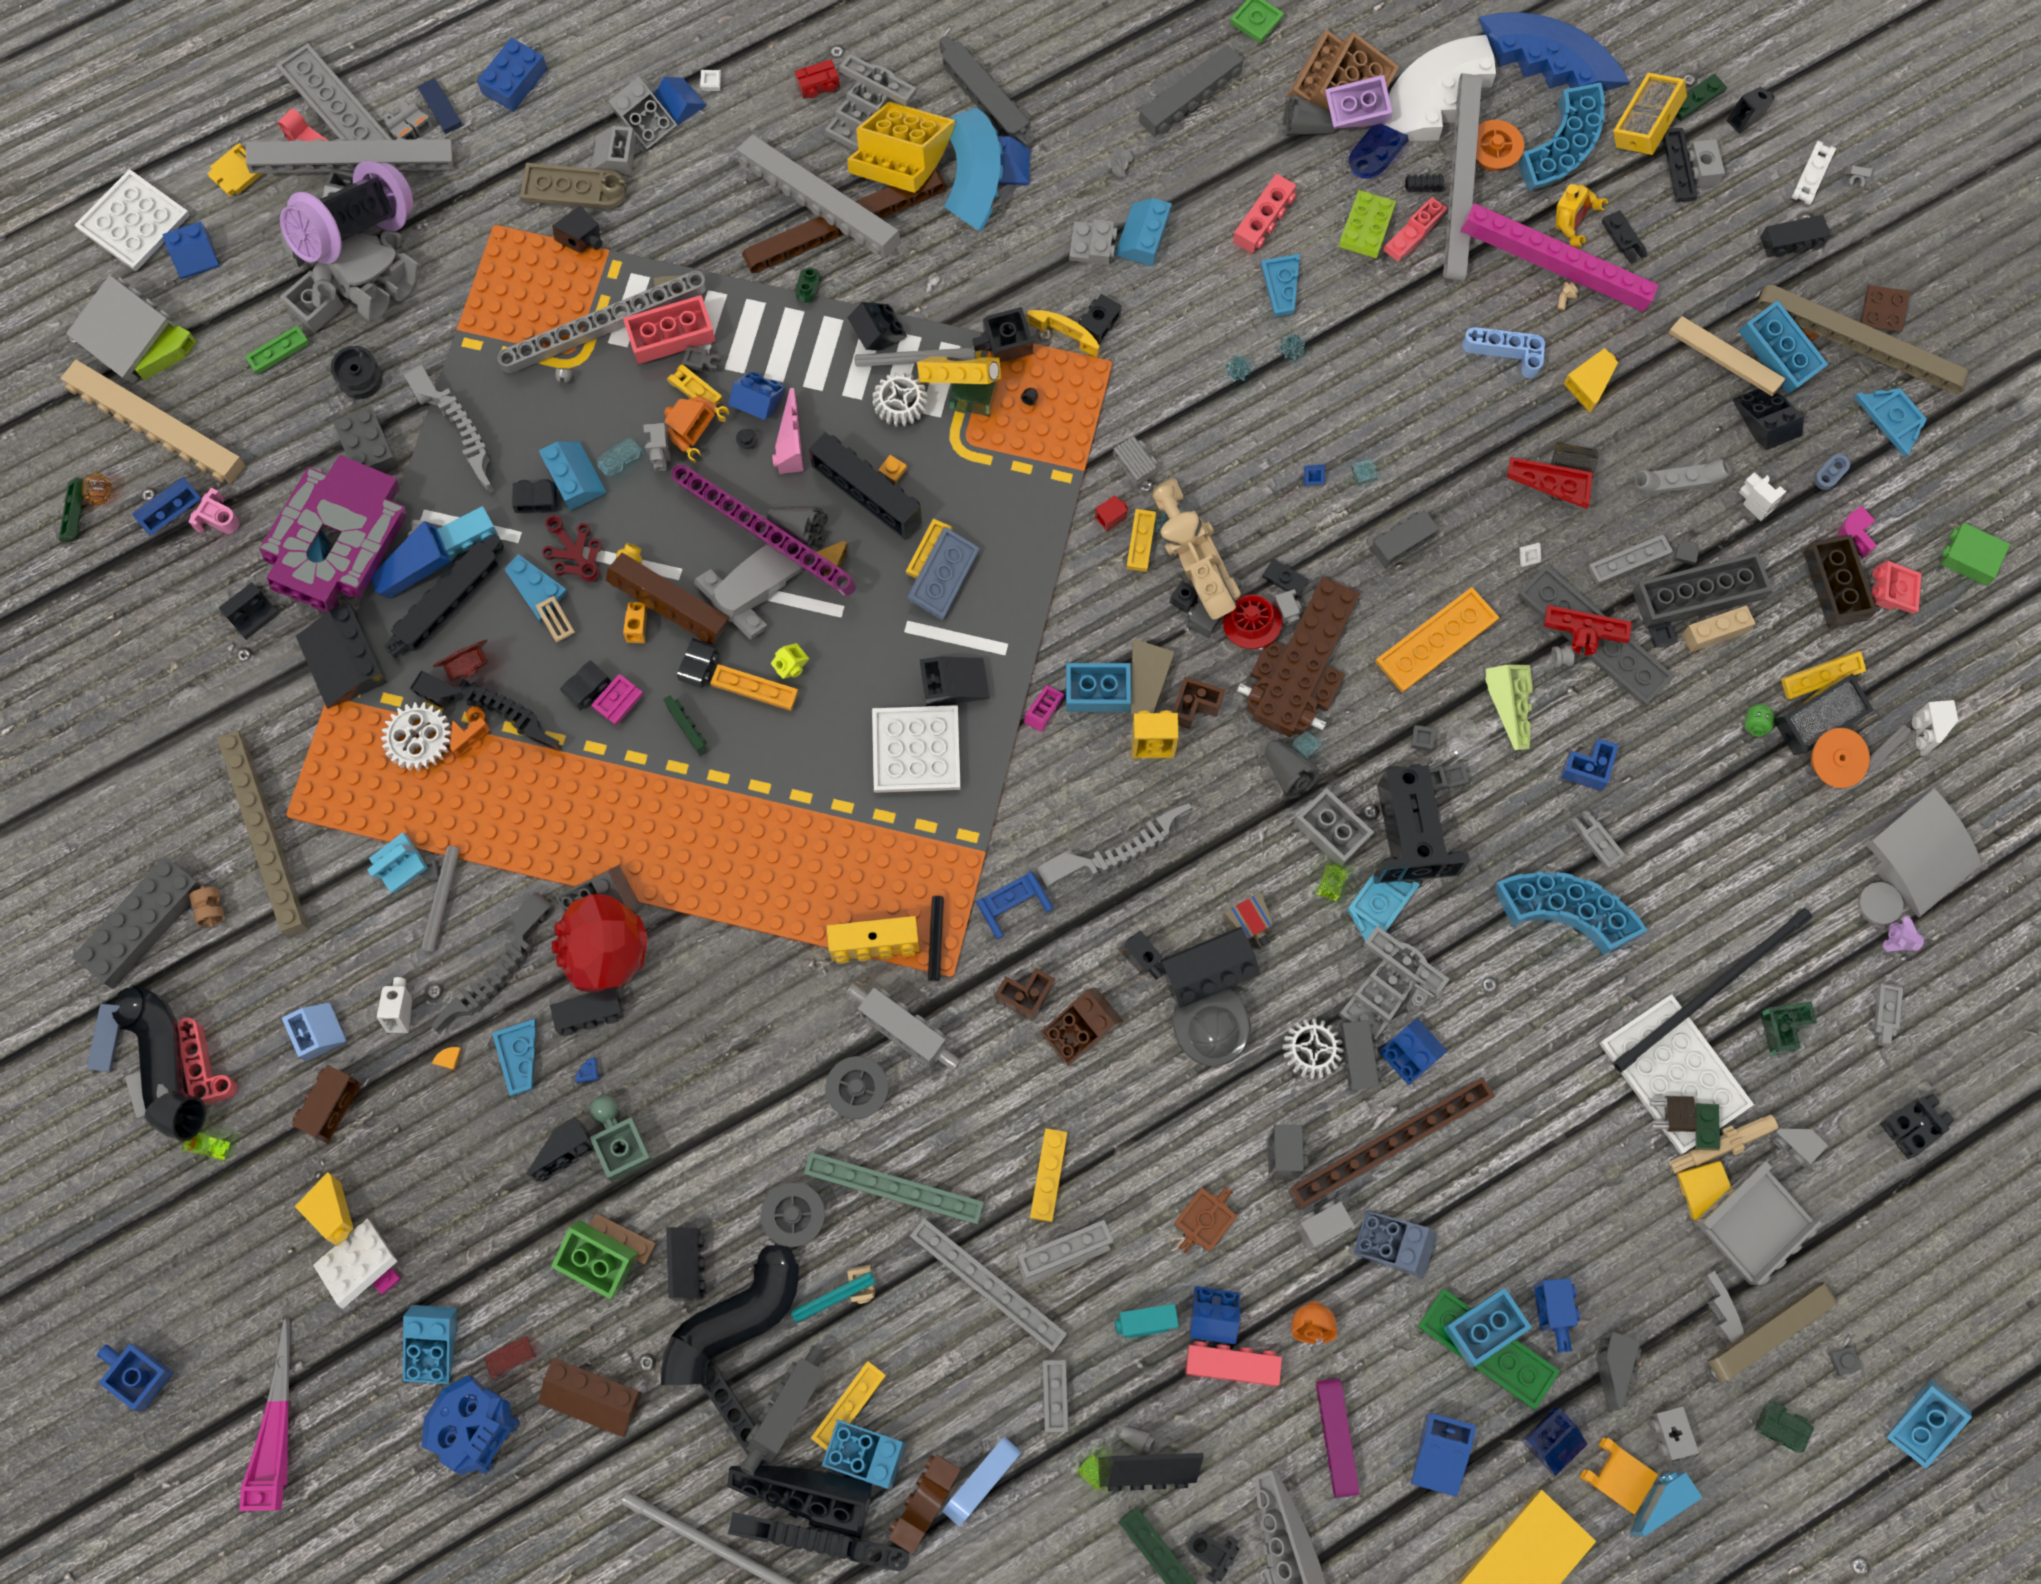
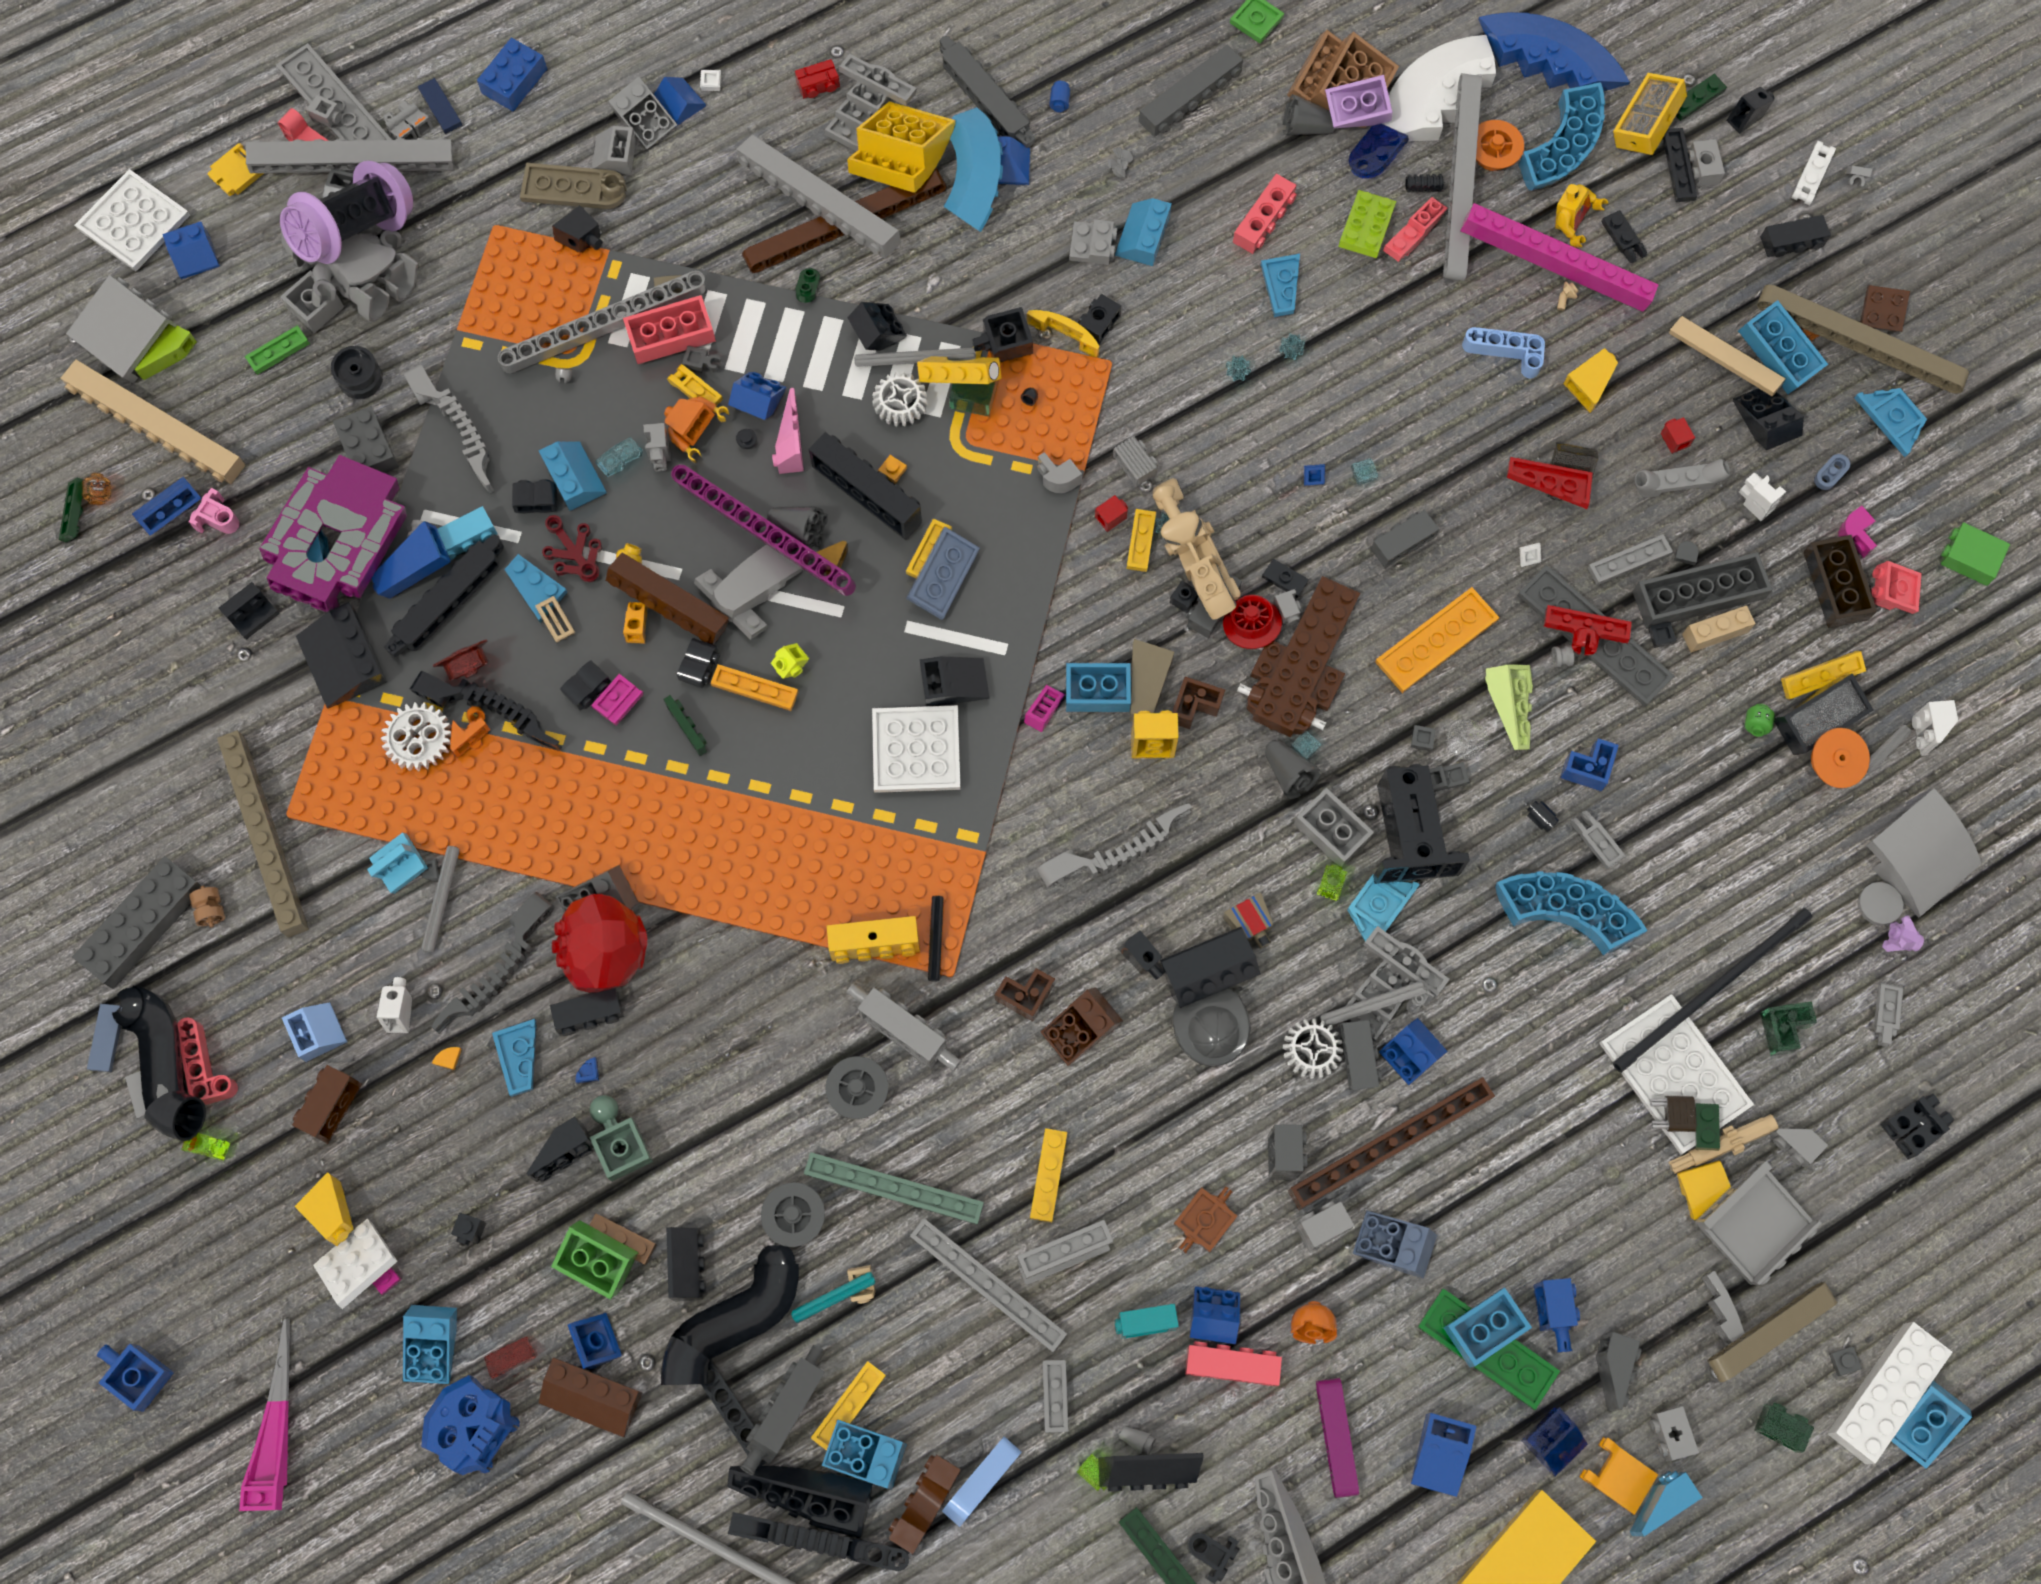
blue plate [976,871,1054,940] -> none
none -> light grey brick [306,95,342,128]
none -> black brick [451,1212,486,1246]
none -> blue slope [568,1313,622,1371]
none -> light grey brick [1037,452,1082,493]
none -> blue brick [1049,81,1070,112]
none -> light grey axle [1321,981,1427,1027]
none -> black brick [1527,801,1559,832]
none -> red brick [1660,417,1695,454]
none -> white brick [1827,1322,1952,1464]

